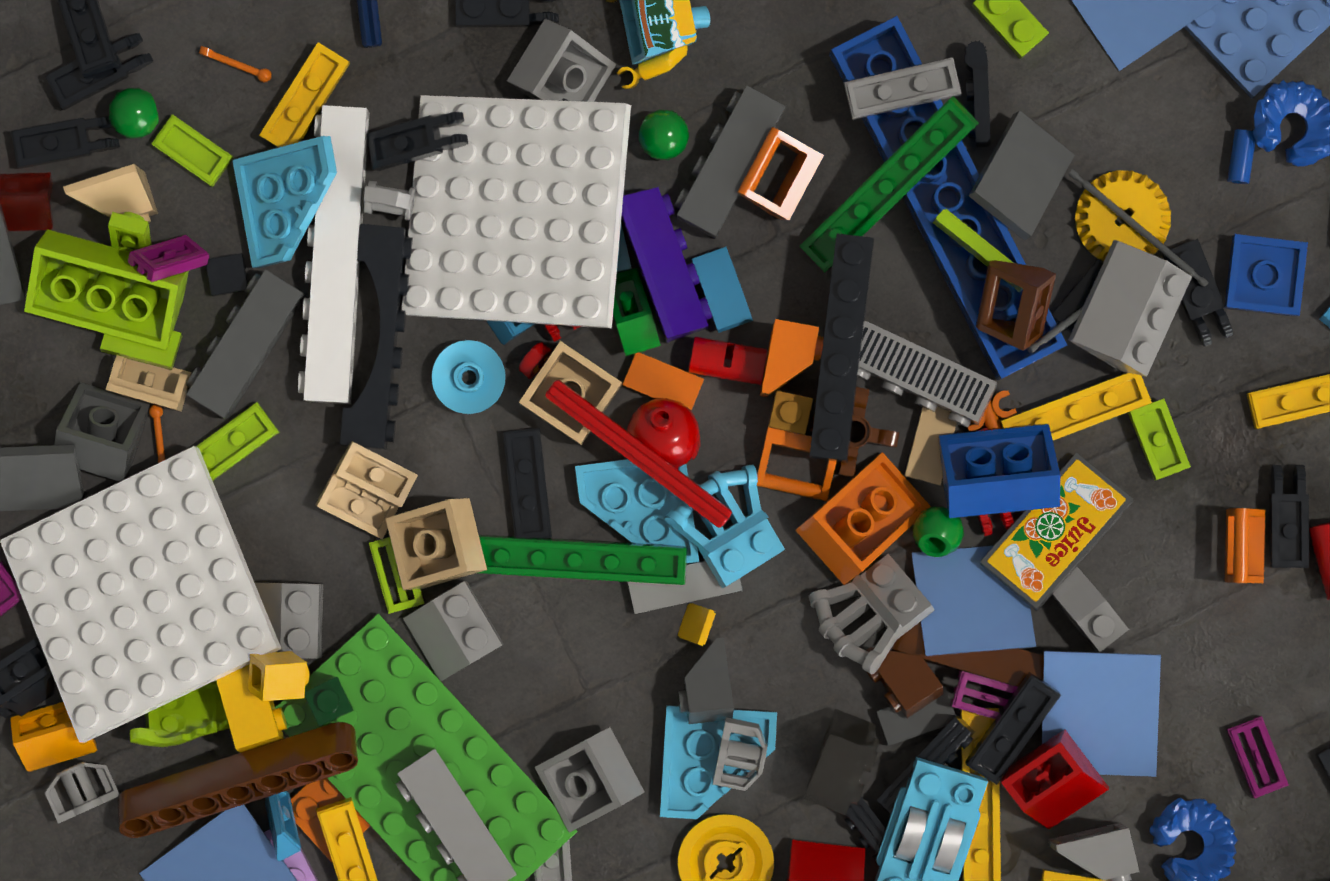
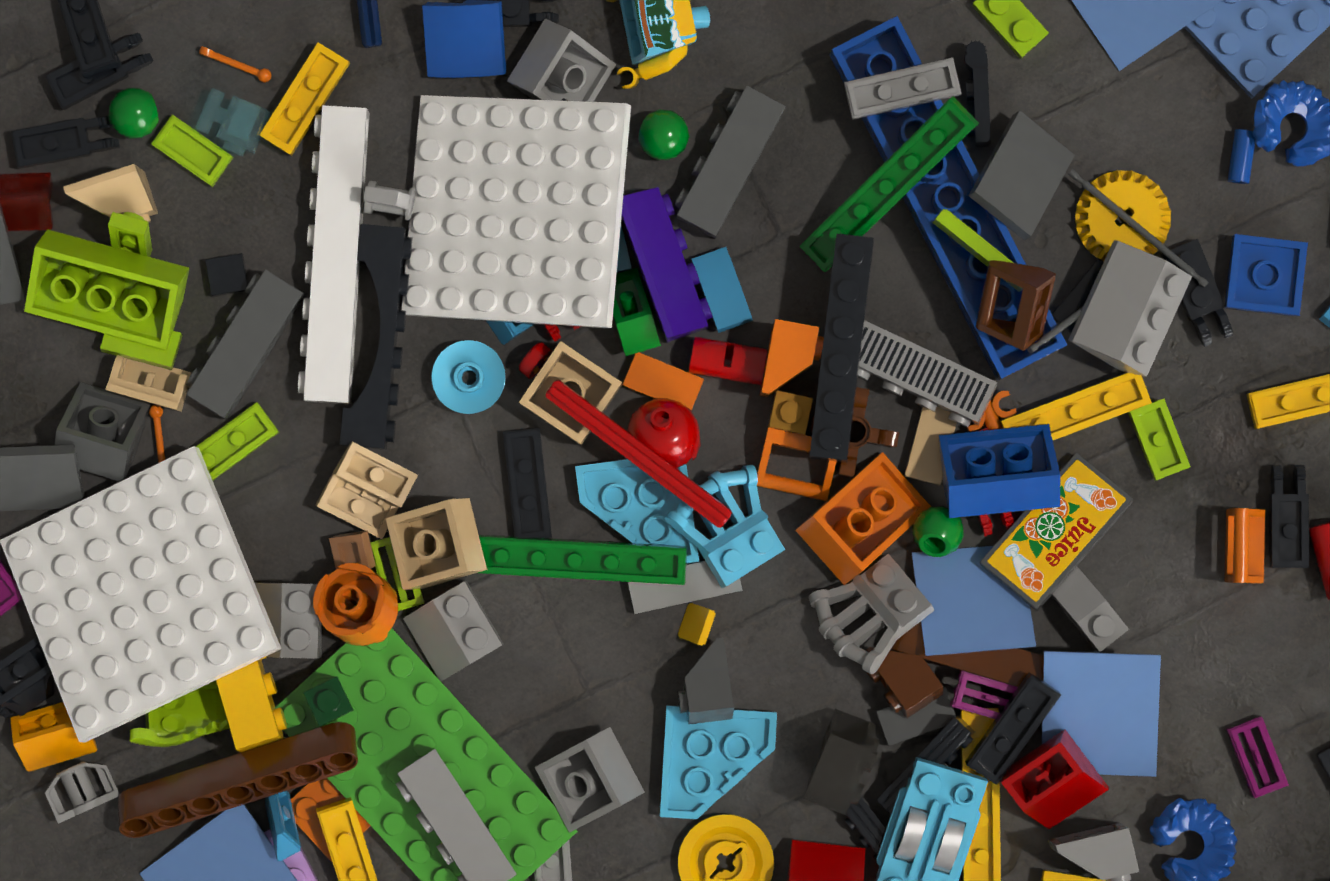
magenta tile [128,235,210,282] -> none
medium azure plate [233,136,337,268] -> none
yellow brick [248,651,309,701] -> none
black hinge [366,112,468,171] -> none
light grey piece [713,717,768,791] -> none
orange tile [737,127,824,221] -> none
none -> clear light blue brick [195,88,271,157]
none -> orange brick [313,563,398,646]
none -> medium nougat plate [329,530,376,569]
none -> blue slope [422,0,506,78]

